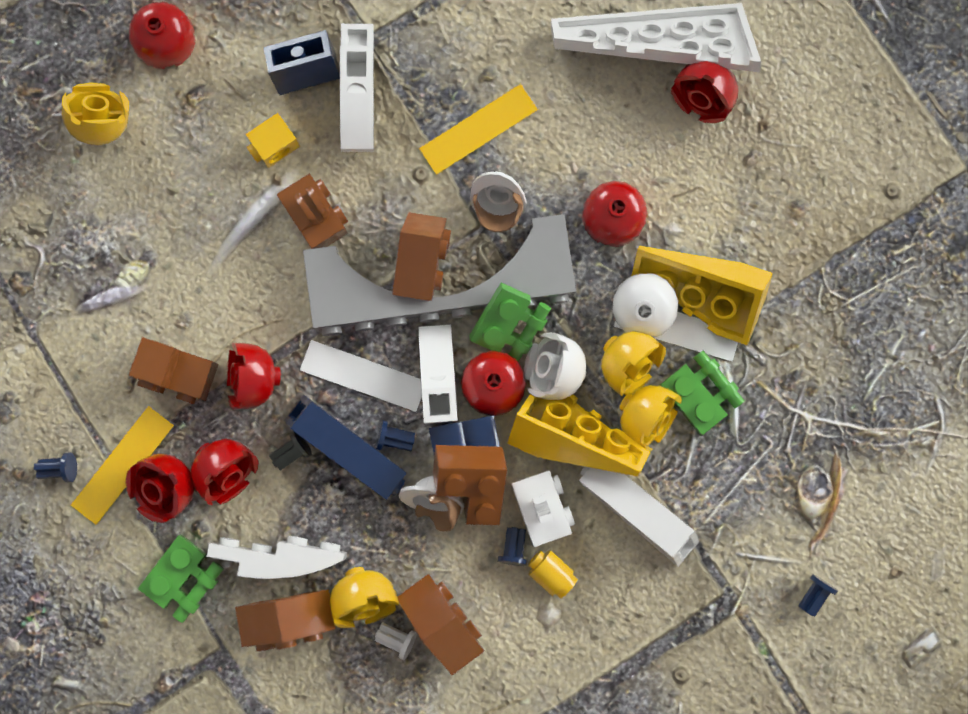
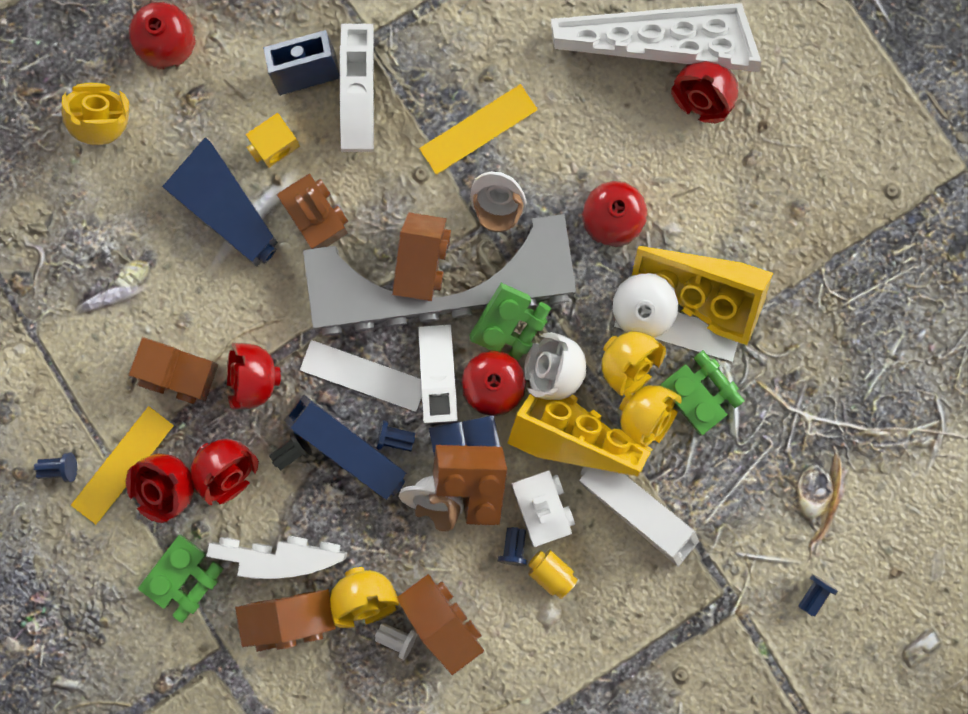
none -> dark blue slope [162,137,278,267]

